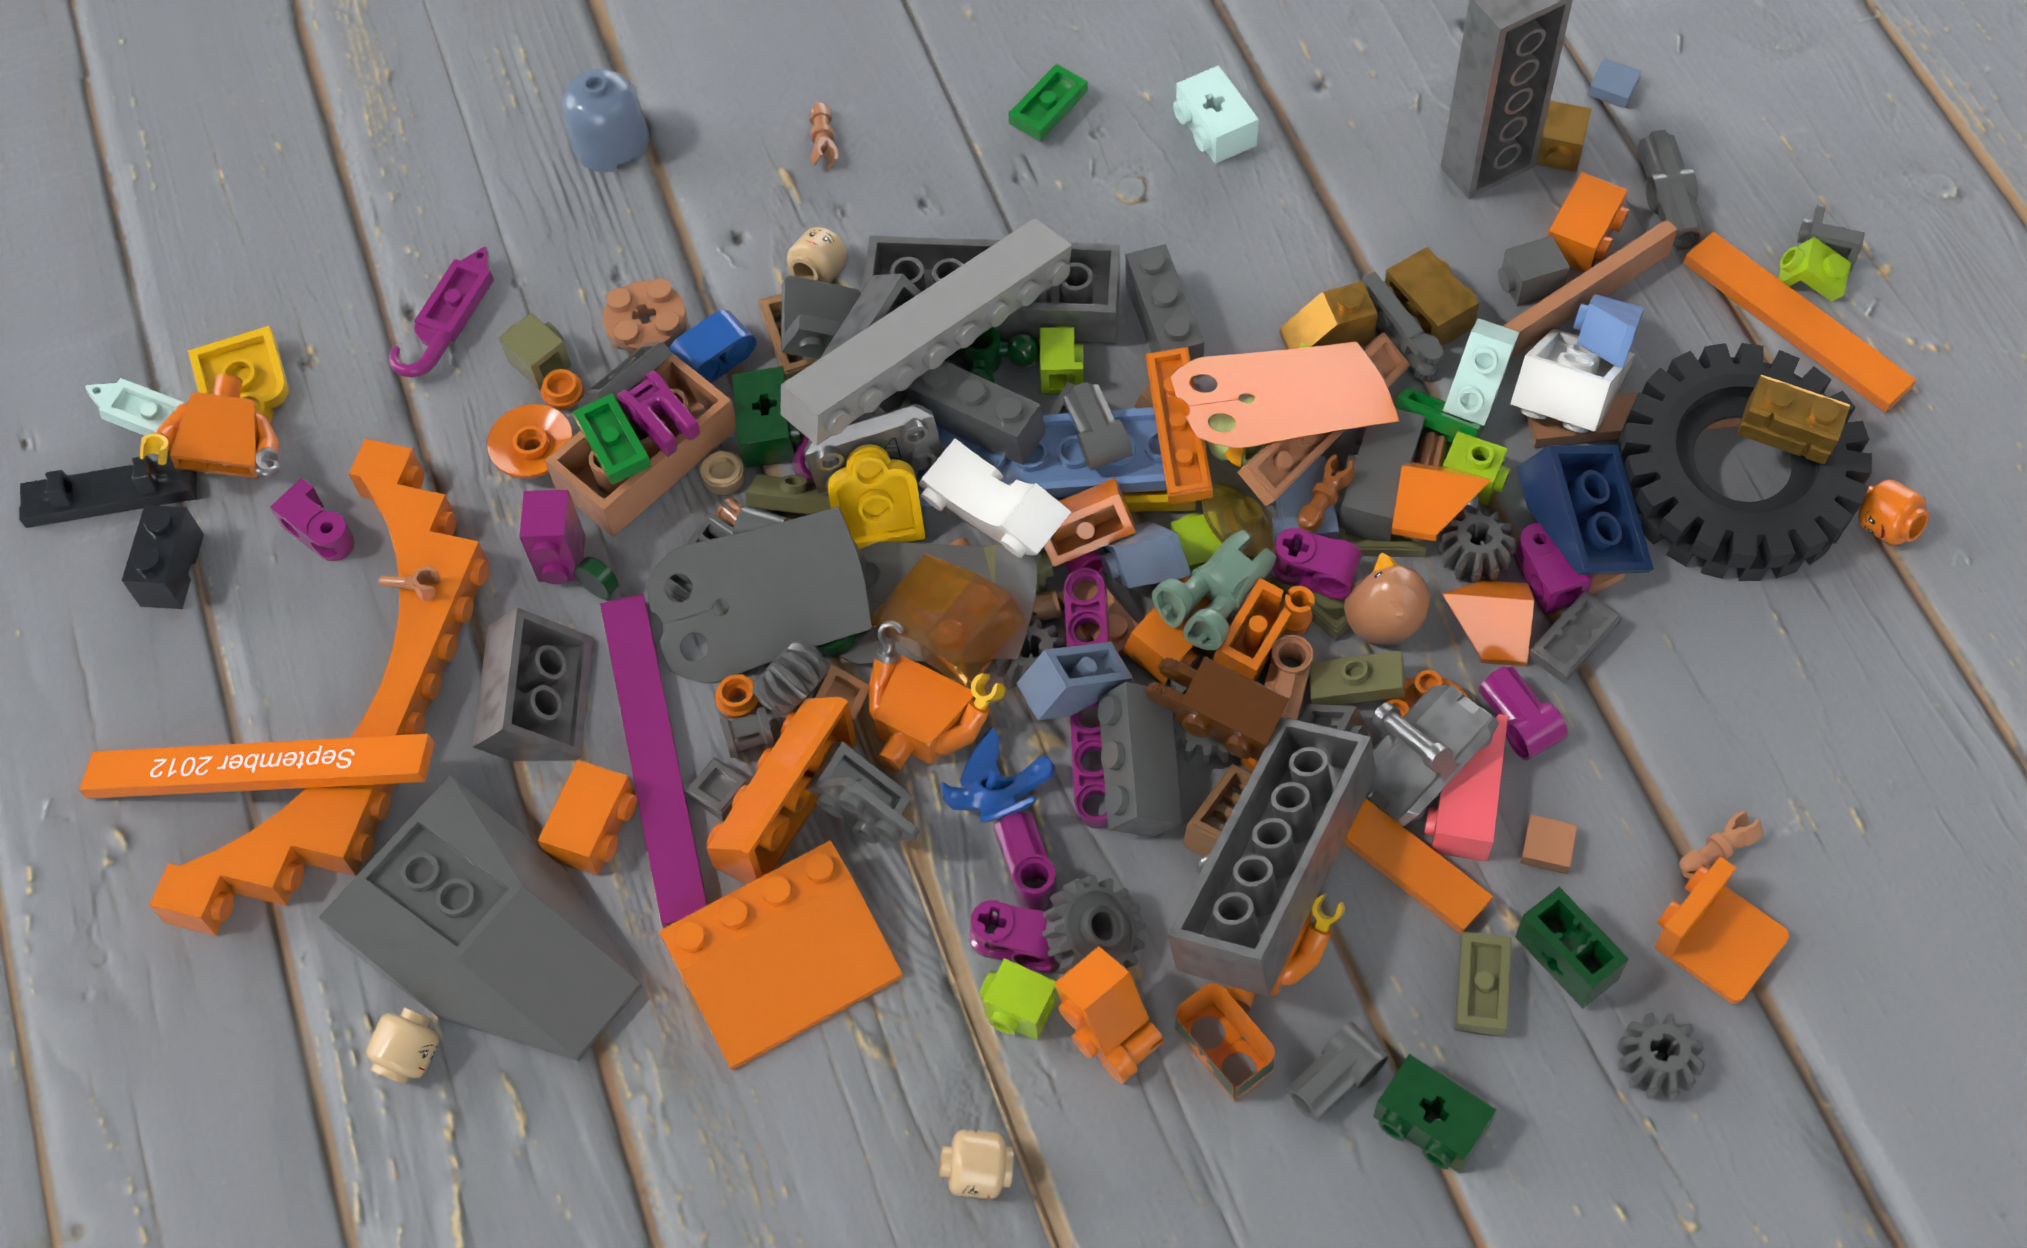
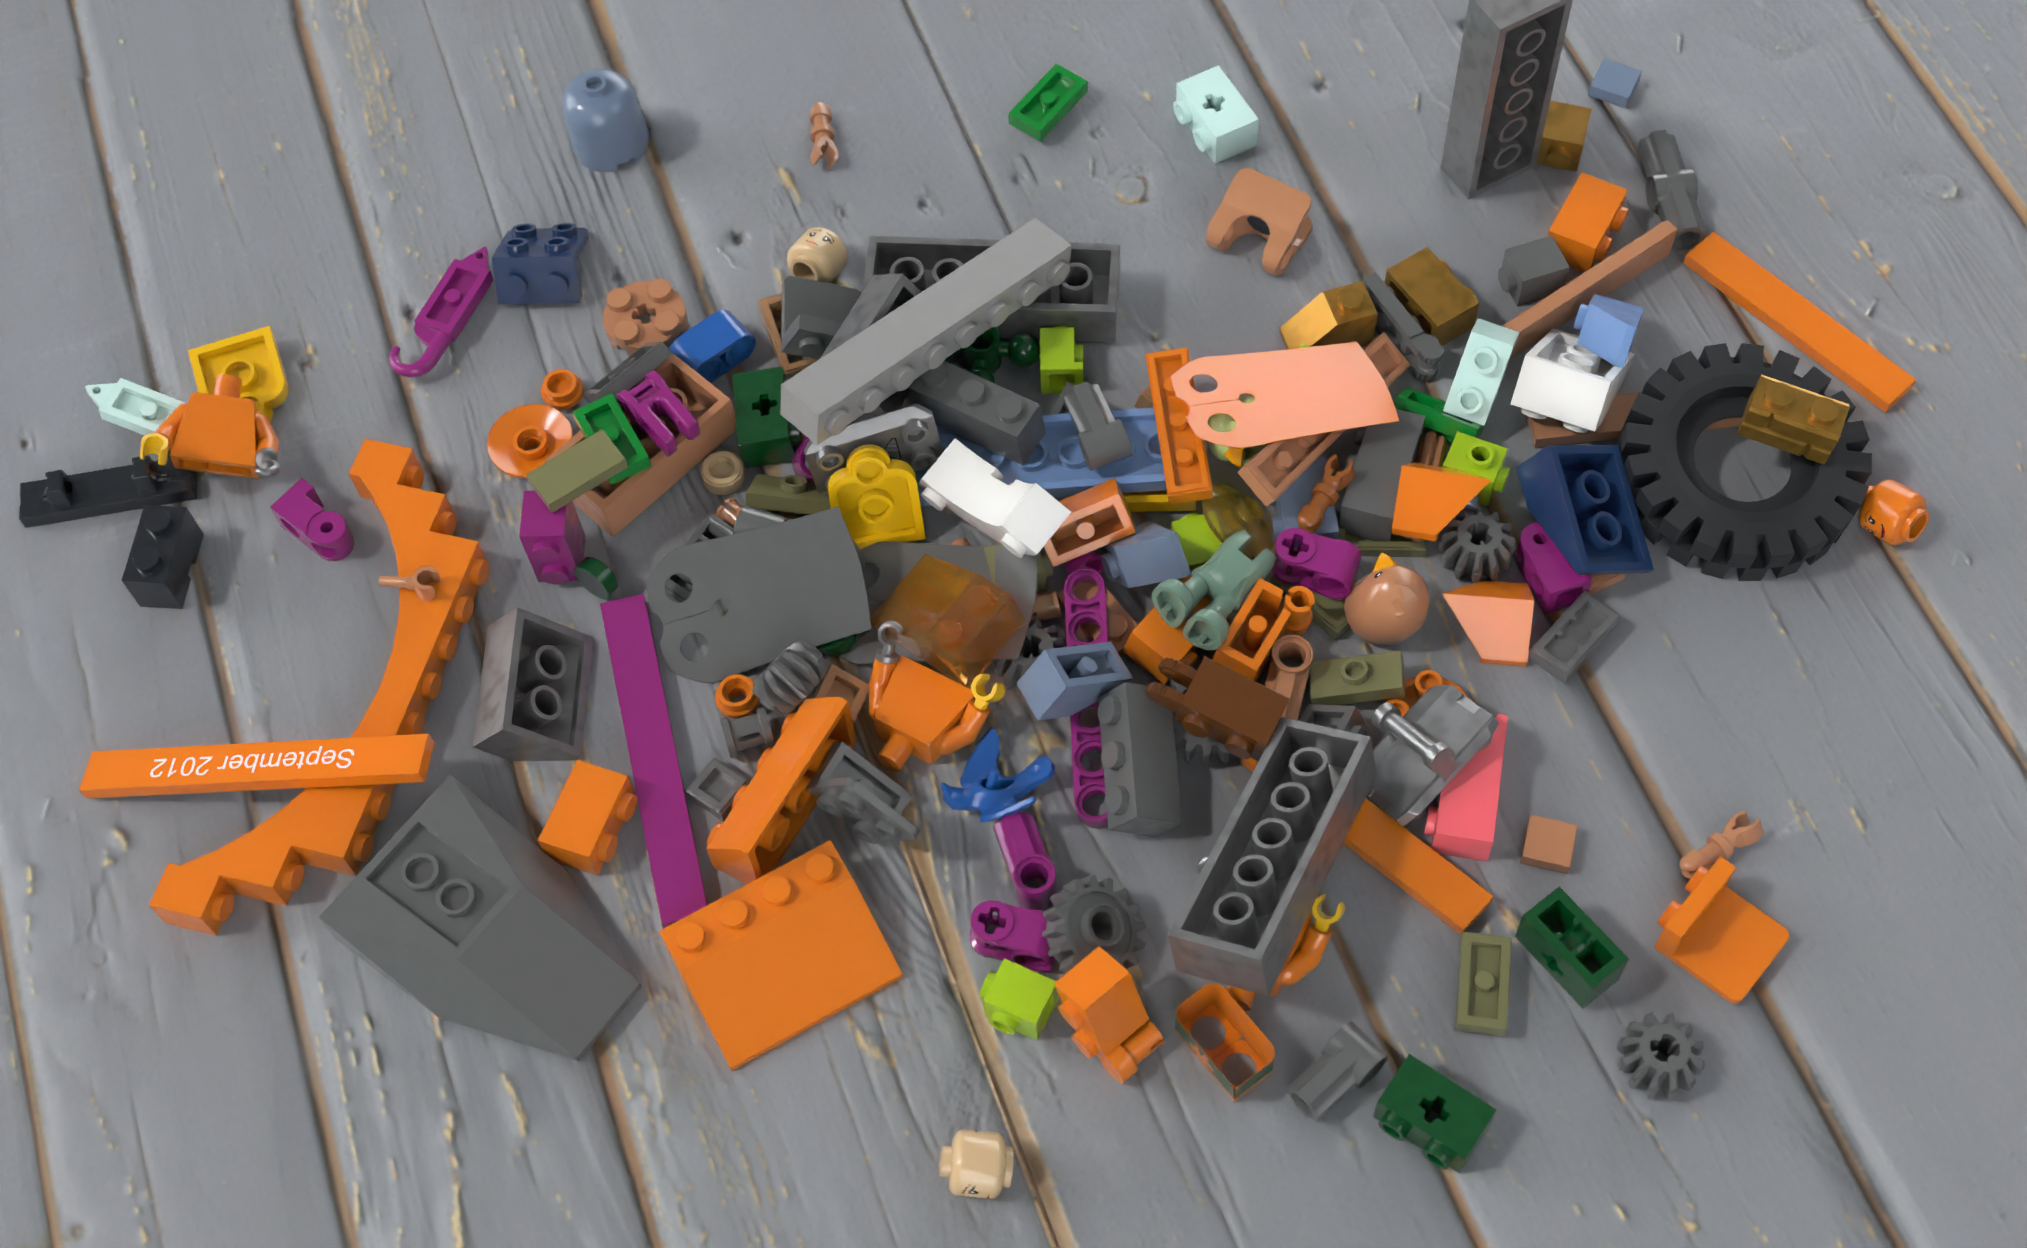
tan head [365,1007,440,1084] -> none
olive brick [499,313,572,390] -> none
dark grey brick [1126,244,1204,361] -> none
medium nougat slope [1184,764,1252,856] -> none
magenta piece [1478,666,1568,760] -> none
lime bracket [1778,237,1851,302] -> none
dark grey bracket [1797,205,1865,272] -> none
none -> dark blue bracket [492,223,589,304]
none -> olive tile [526,429,628,513]
none -> nougat piece [1207,168,1313,277]

